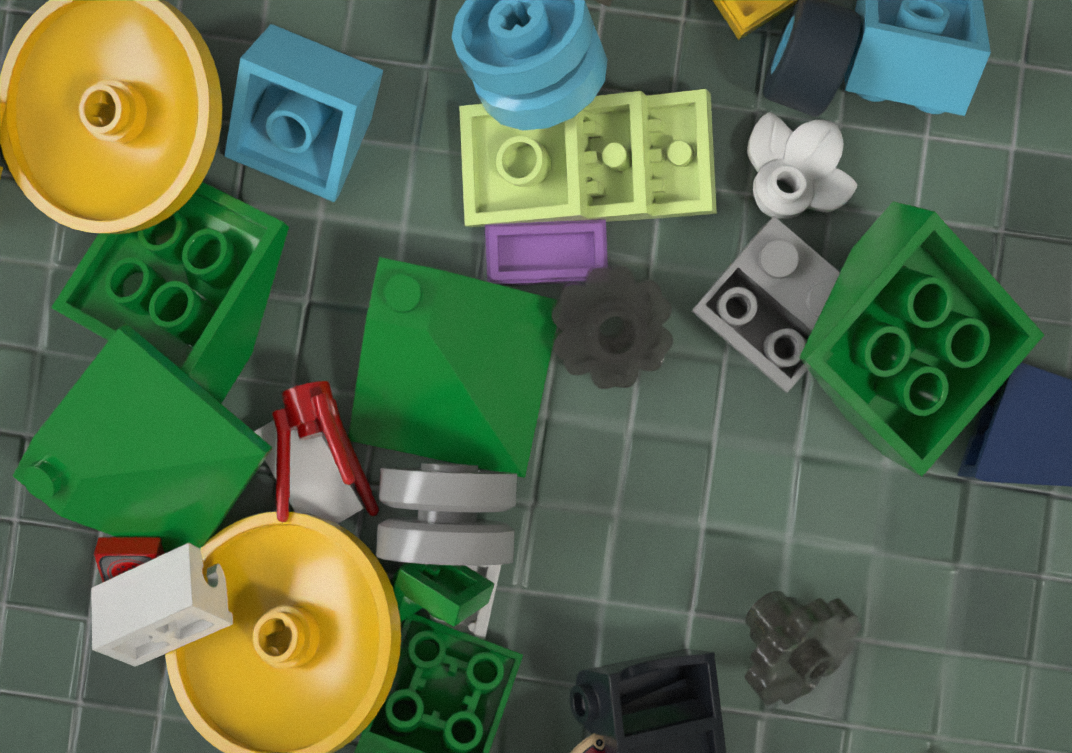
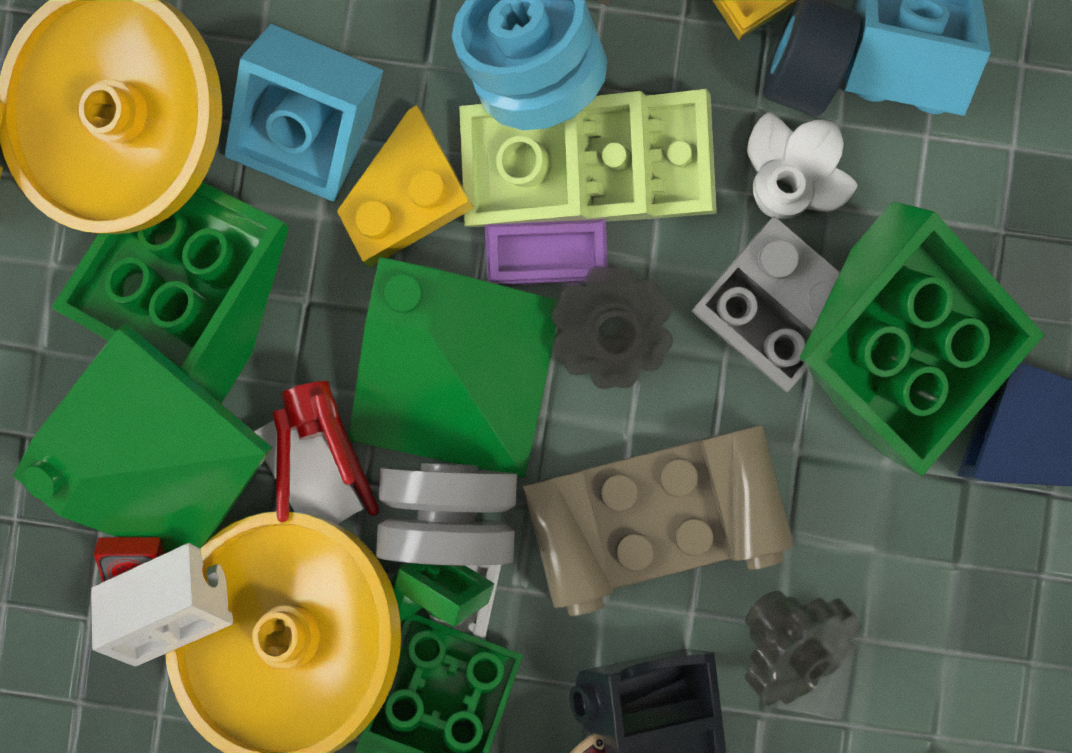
none -> yellow wing [337,105,474,267]
none -> dark tan piece [523,425,794,616]

